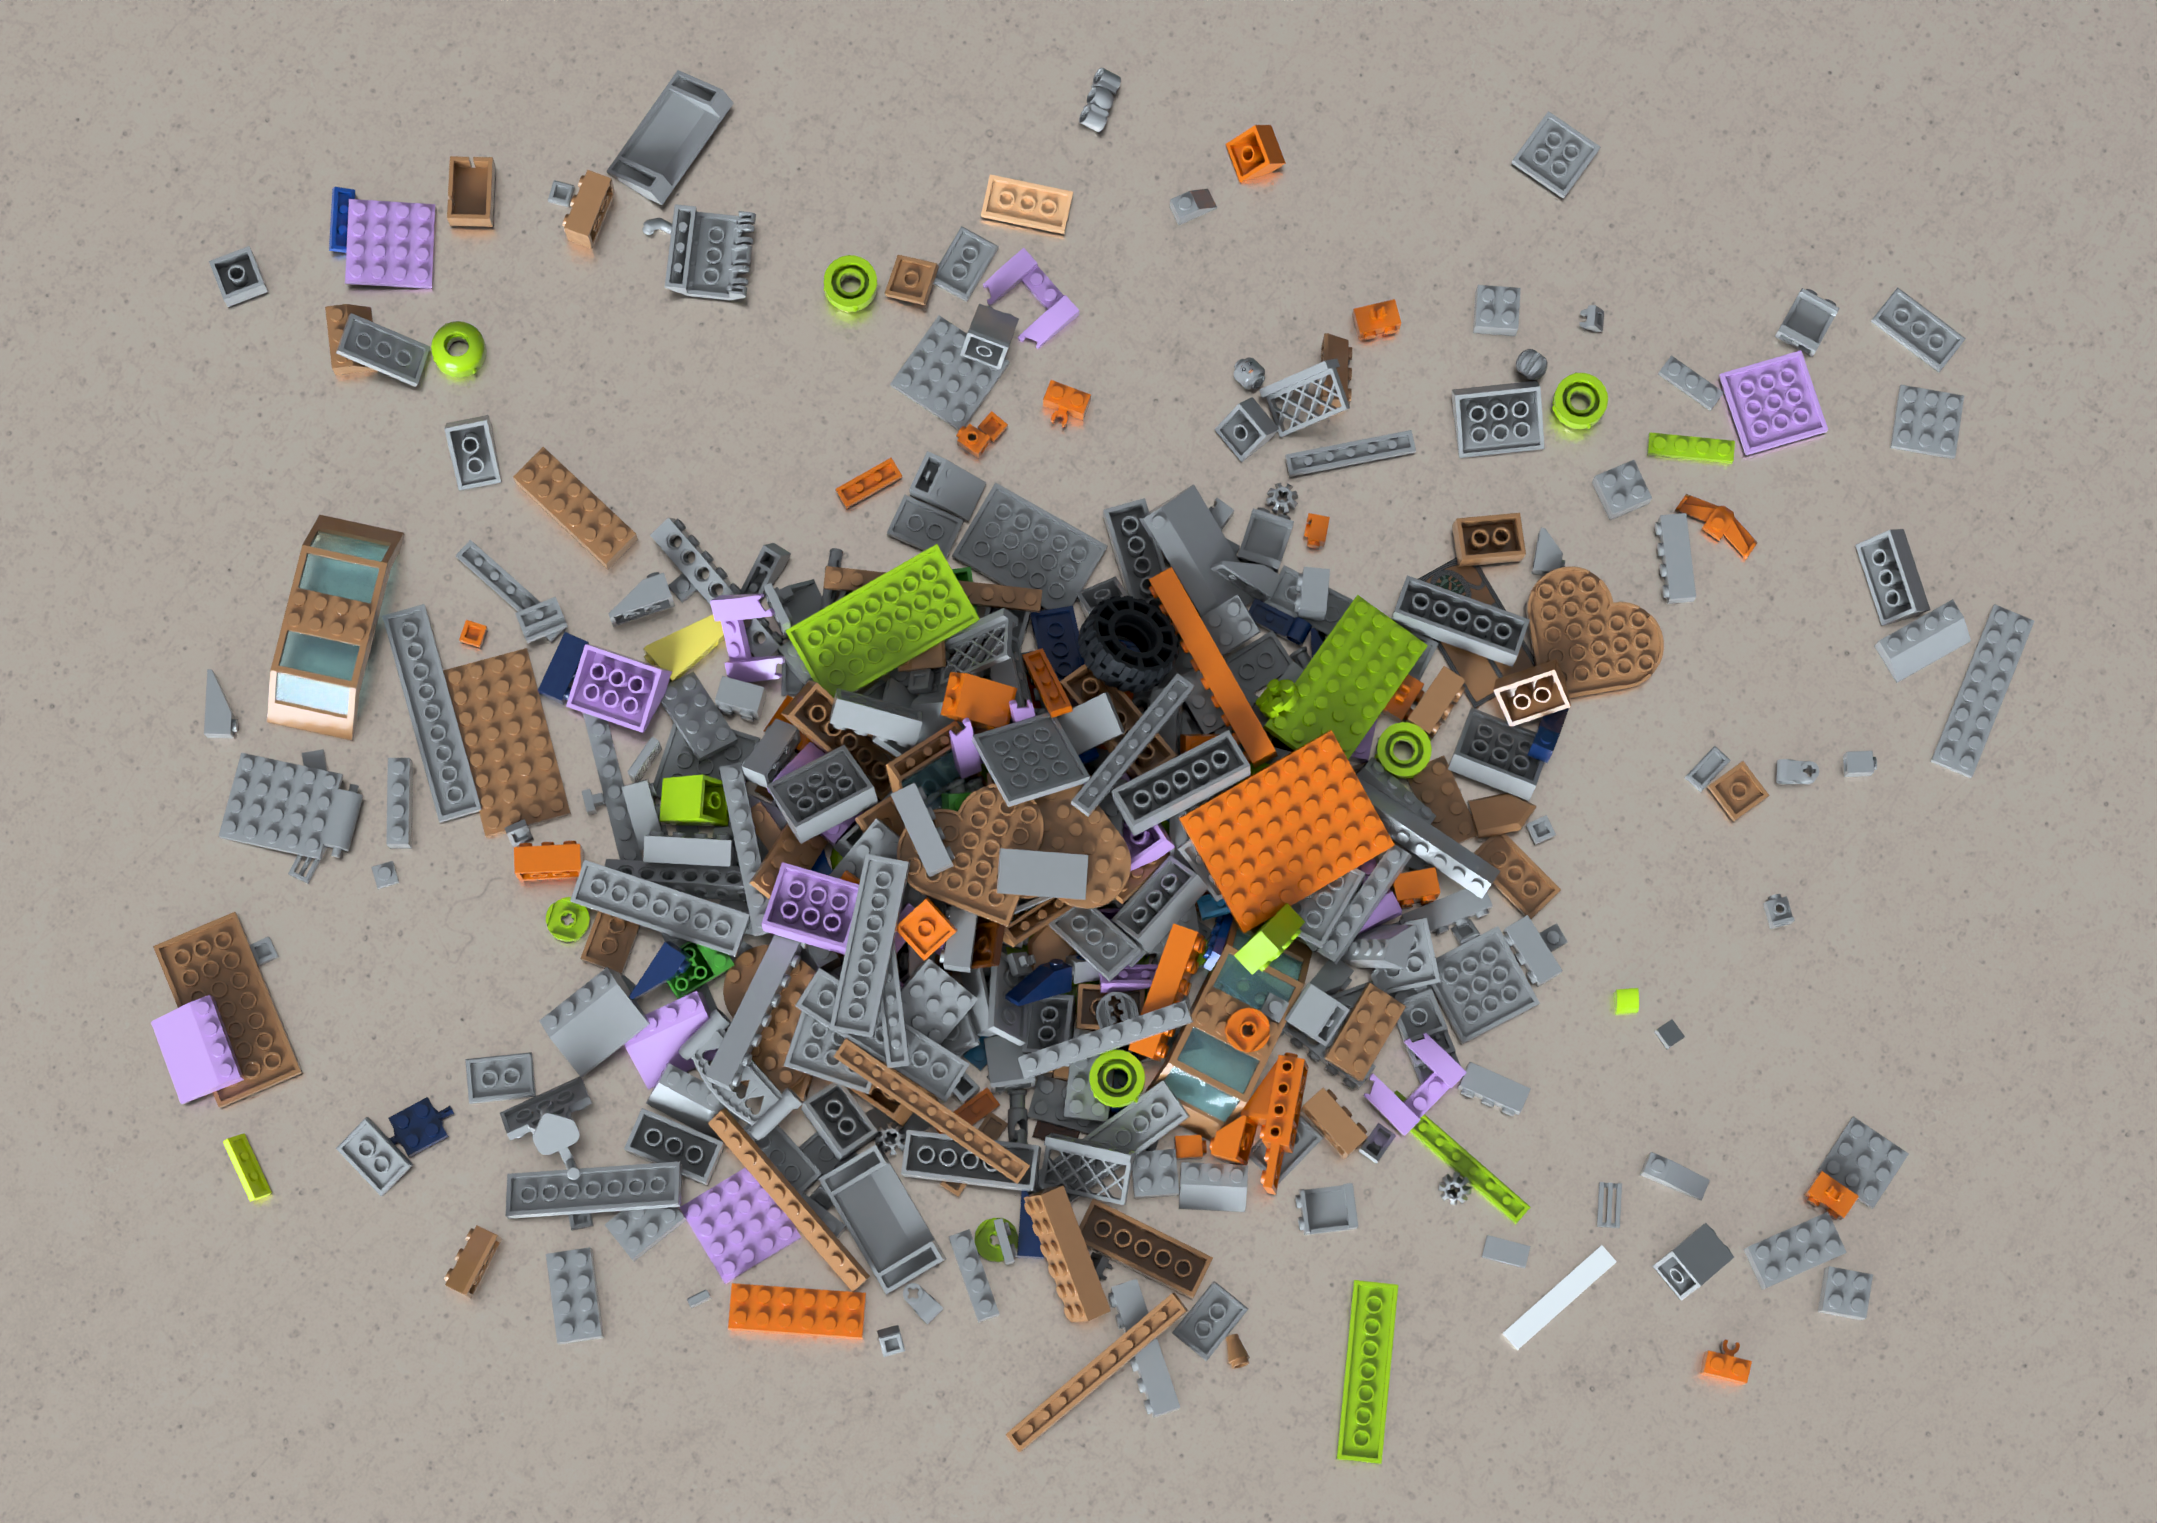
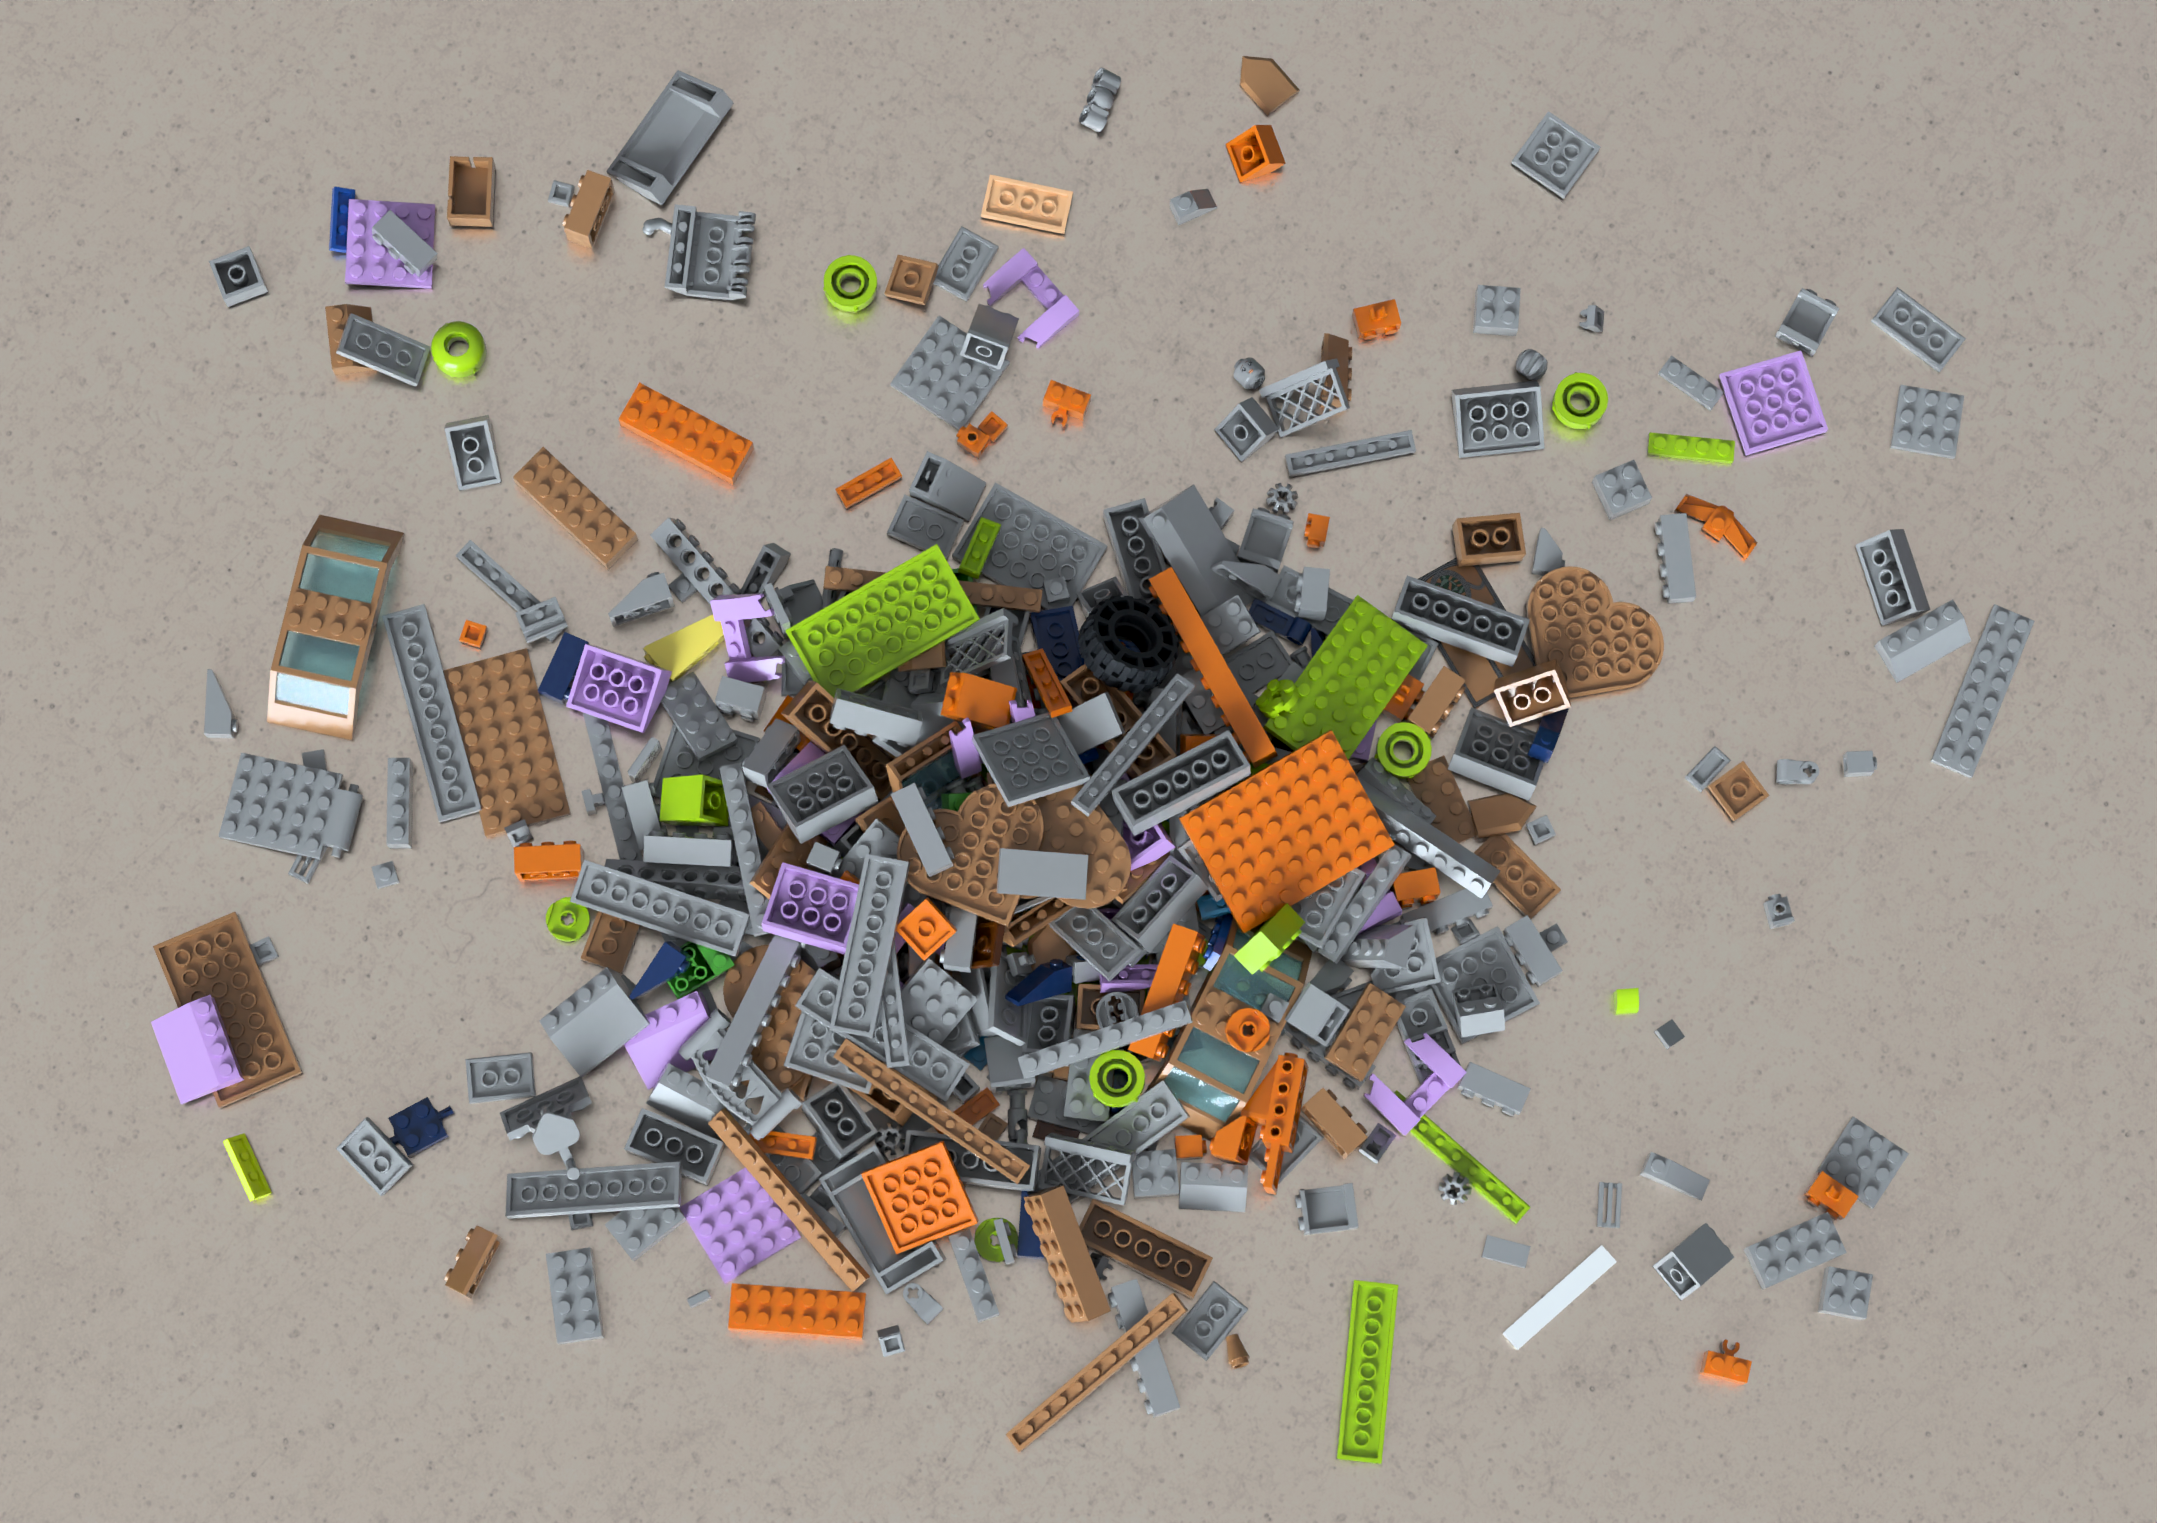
none -> light grey brick [372,210,438,277]
none -> orange brick [618,382,754,485]
none -> orange plate [749,1128,817,1160]
none -> light grey slope [806,842,843,877]
none -> orange plate [861,1140,979,1254]
none -> lime tile [958,517,1001,579]
none -> light grey plate [1043,576,1070,604]
none -> medium nougat tile [1240,56,1300,116]
none -> light grey slope [1452,983,1505,1037]

